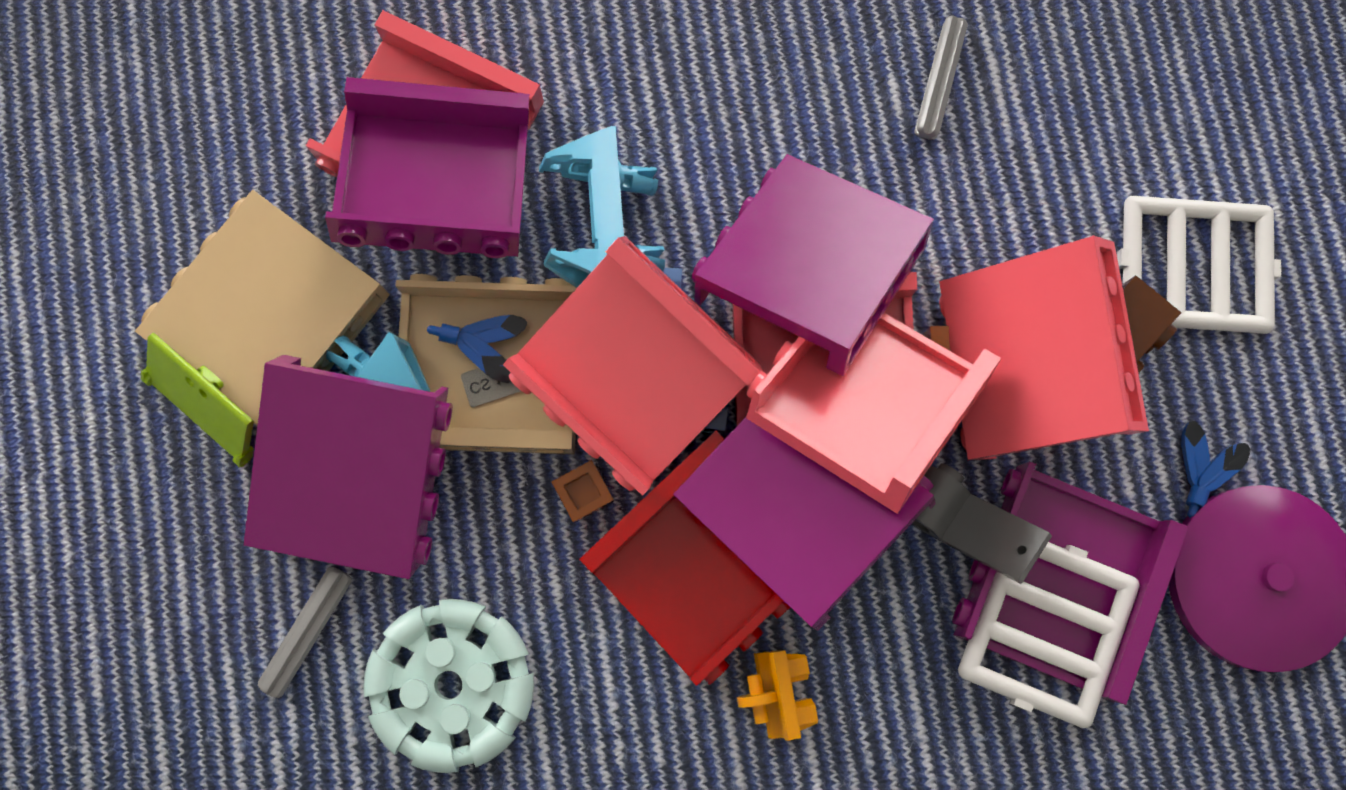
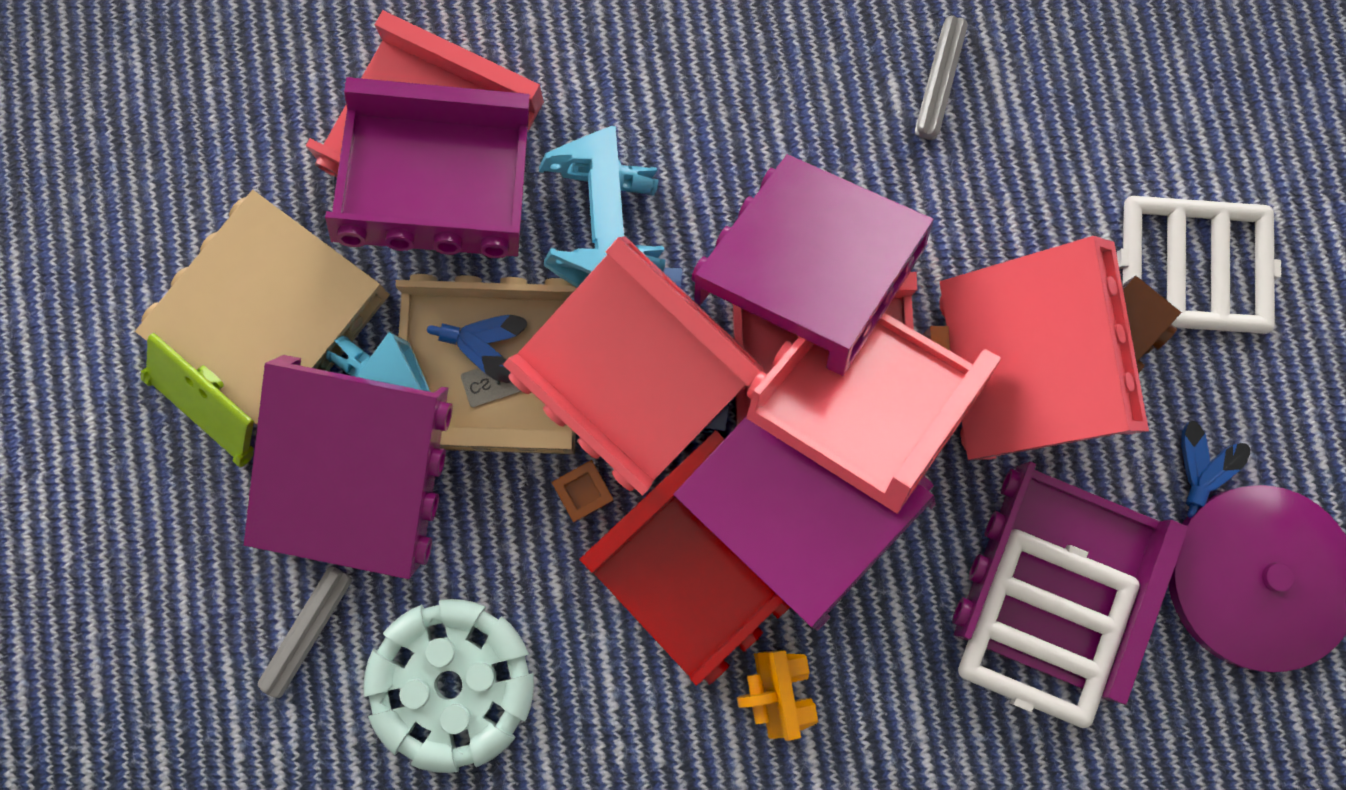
dark grey door [911,463,1052,584] -> none

